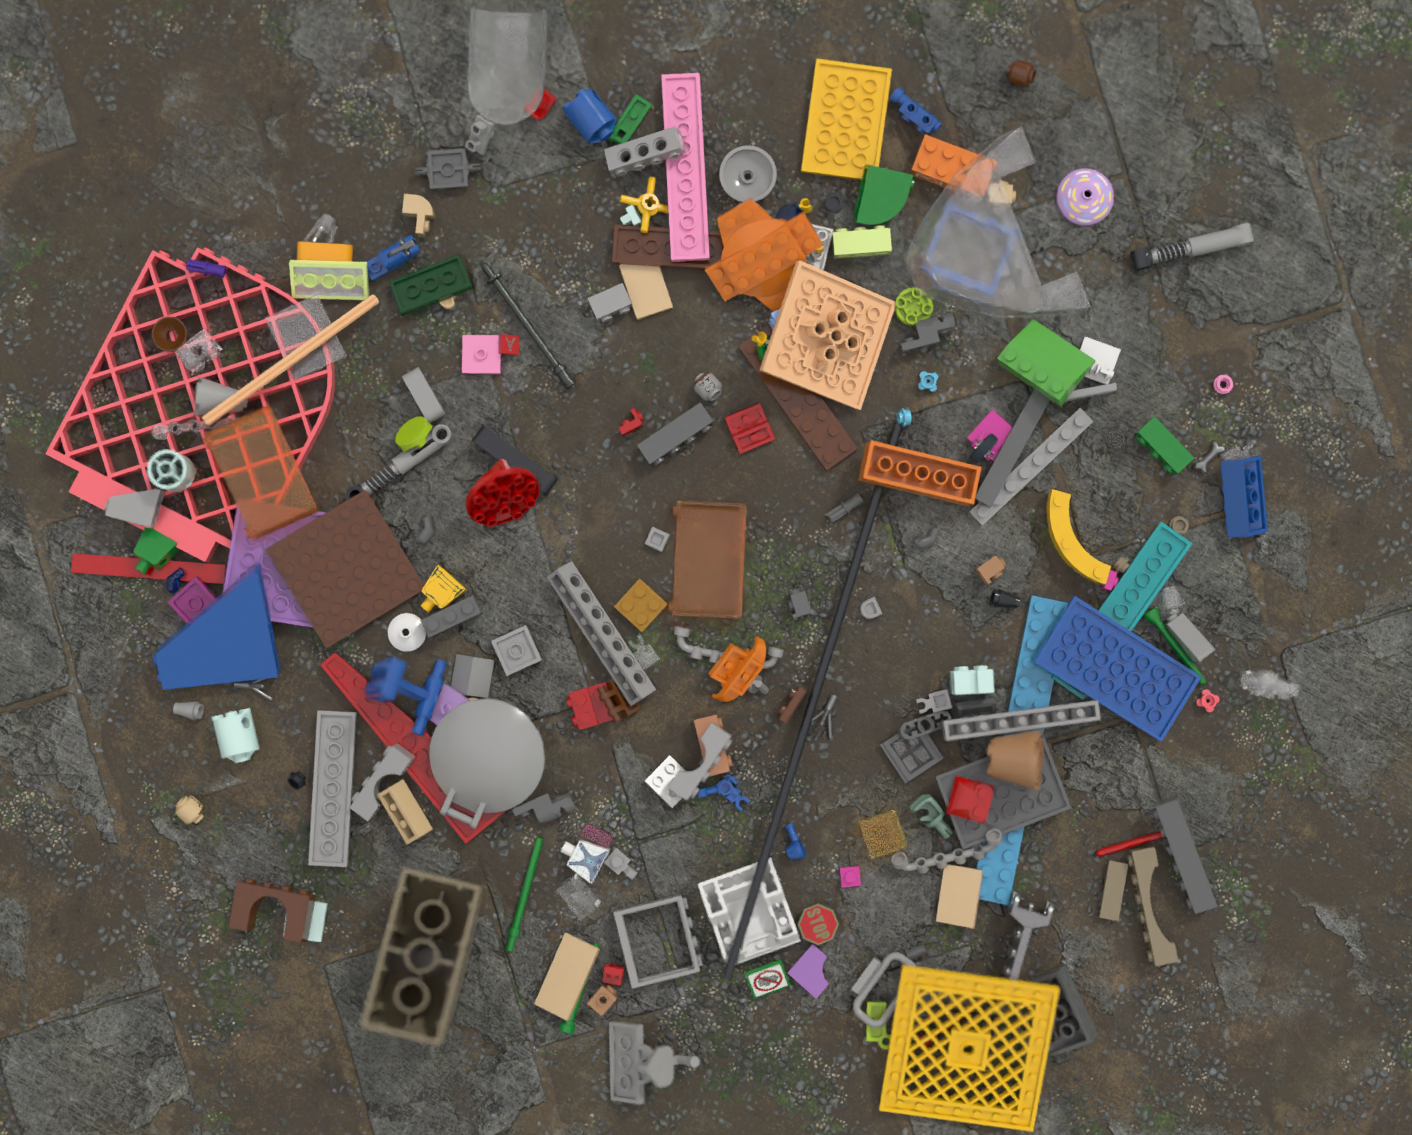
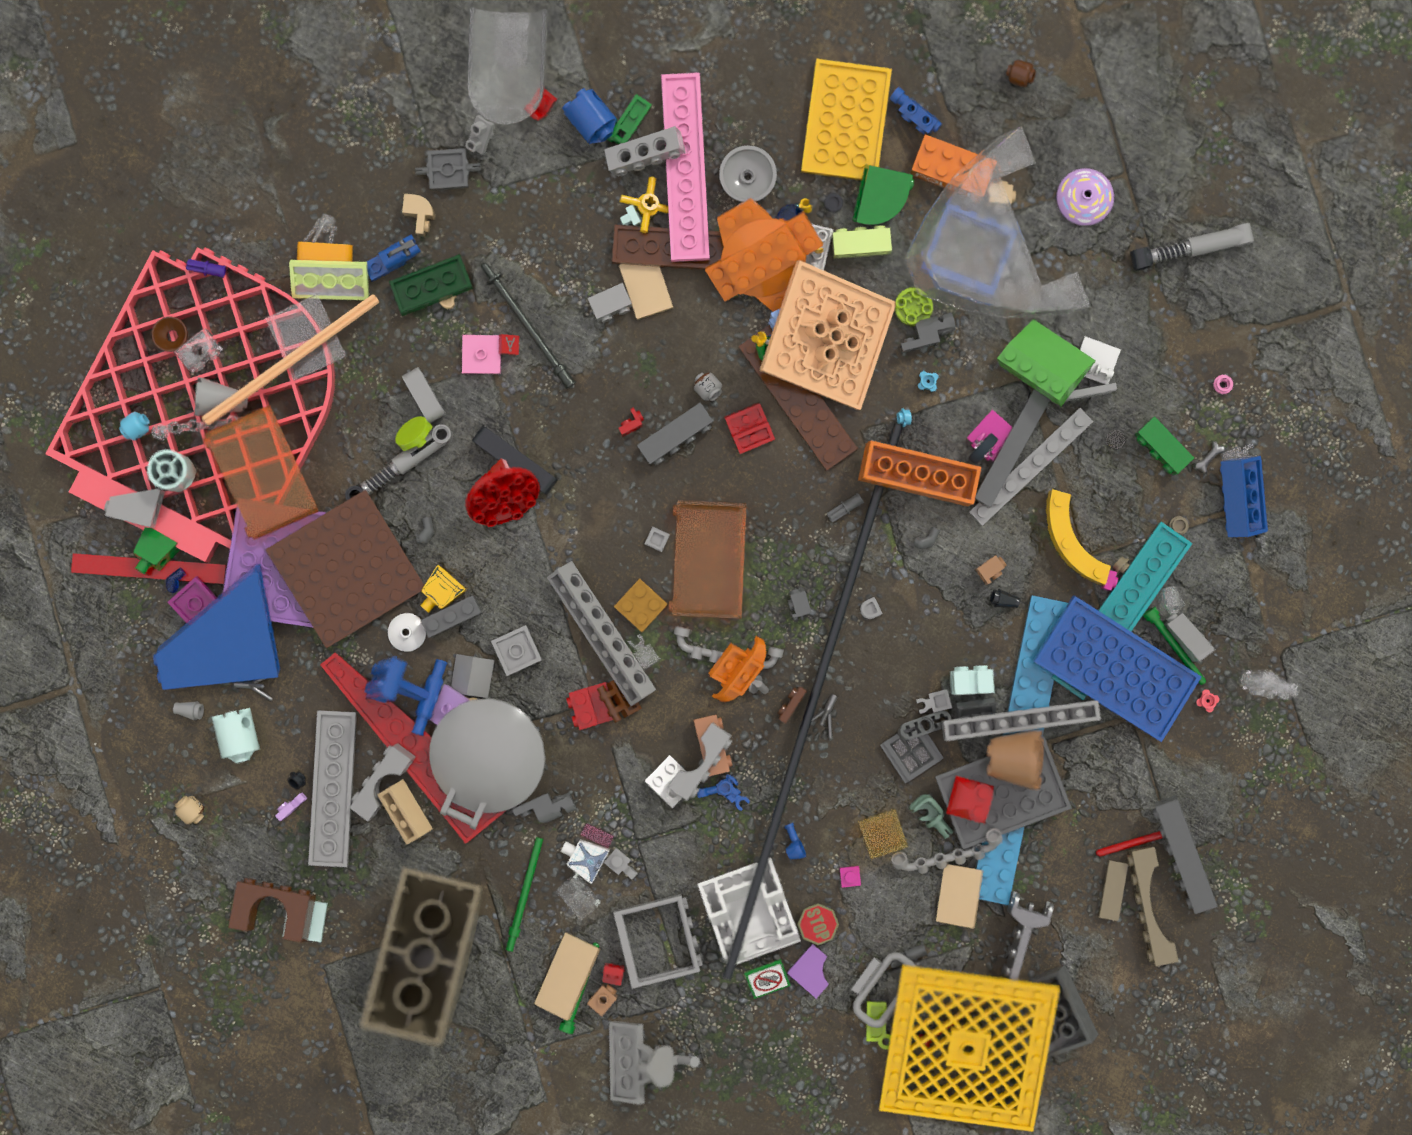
none -> medium azure head [119,412,150,441]
none -> lavender plate [275,793,307,821]

